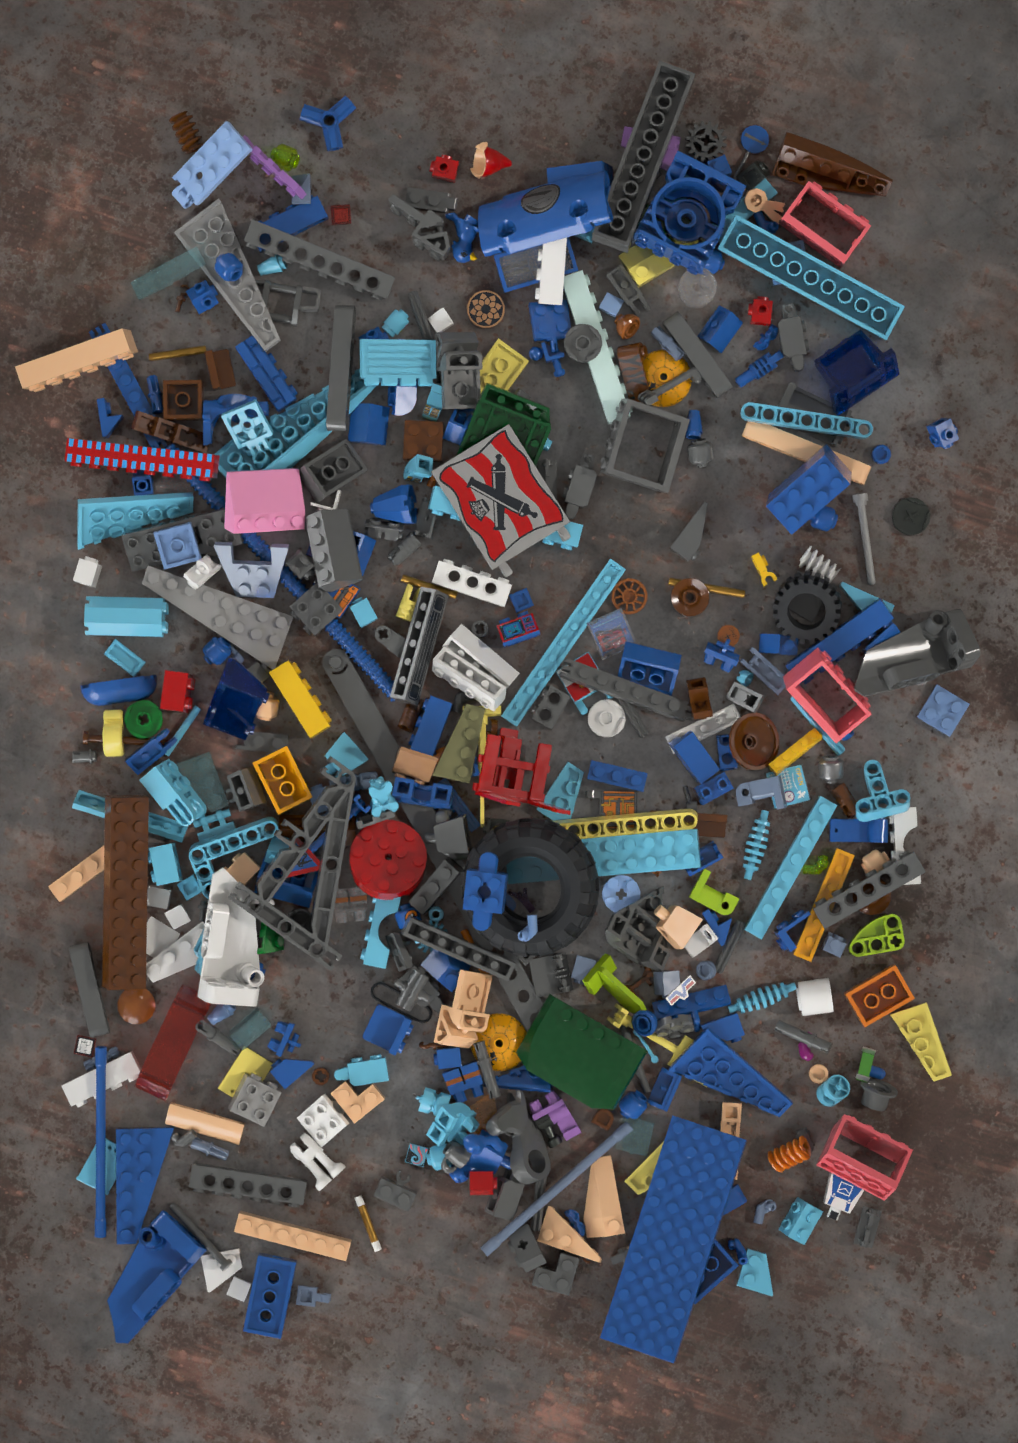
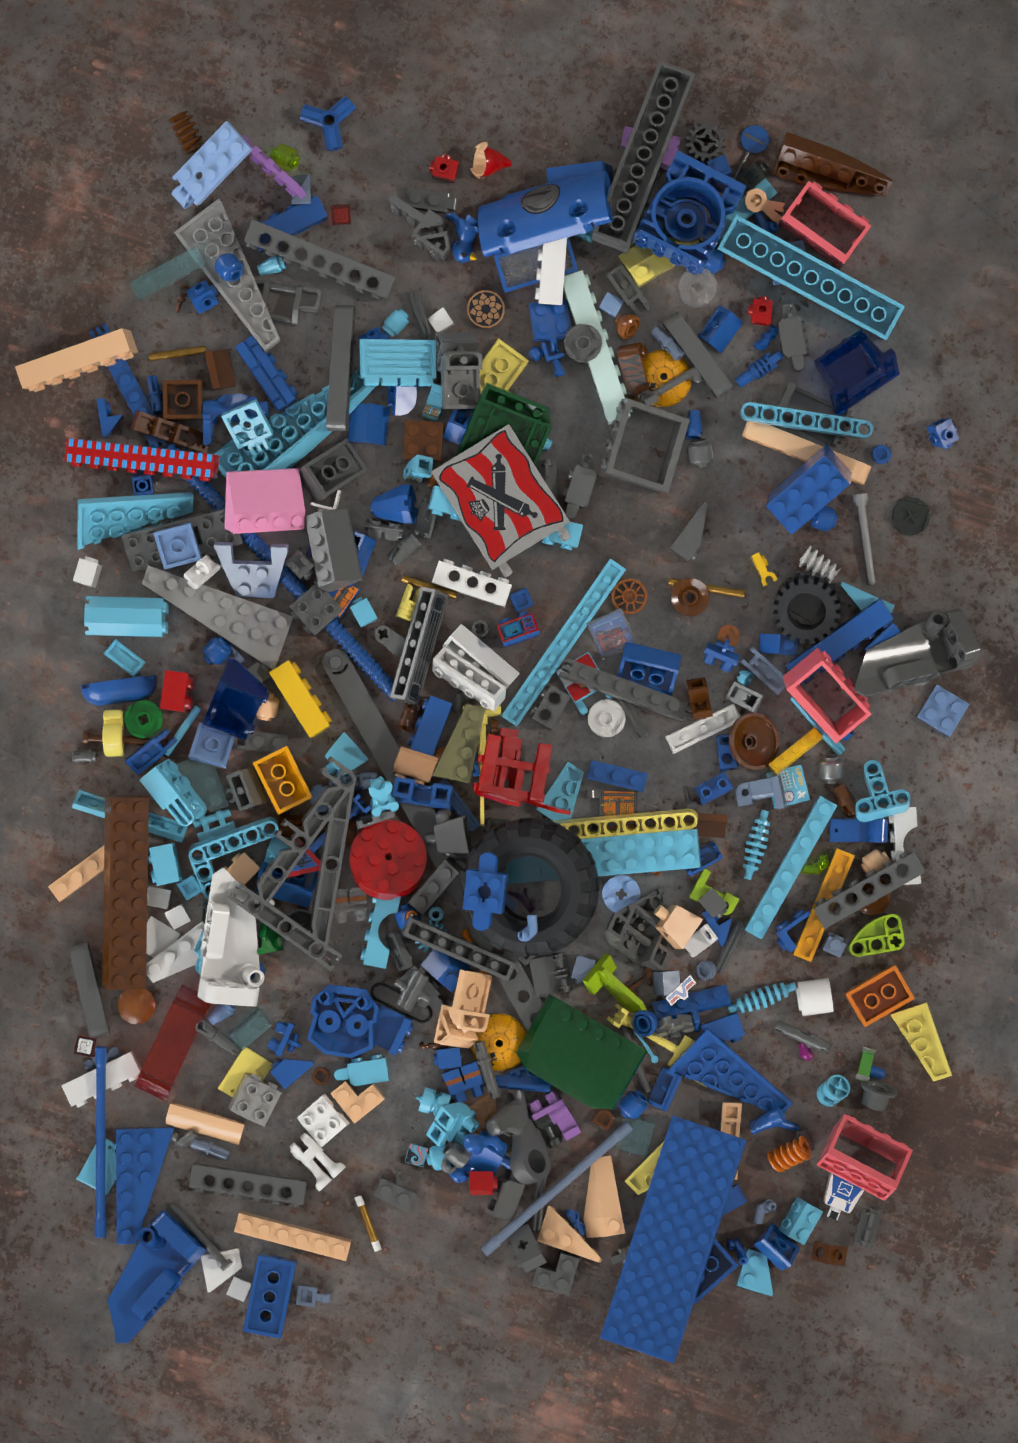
blue piece [668,731,720,784] -> none
light nougat tile [809,1064,828,1084] -> none
none -> medium blue plate [189,722,236,769]
none -> blue brick [307,984,381,1058]
none -> dark grey brick [698,888,728,918]
none -> blue piece [749,1107,799,1135]
none -> blue slope [753,1223,800,1271]
none -> reddish brown bracket [811,1241,848,1266]

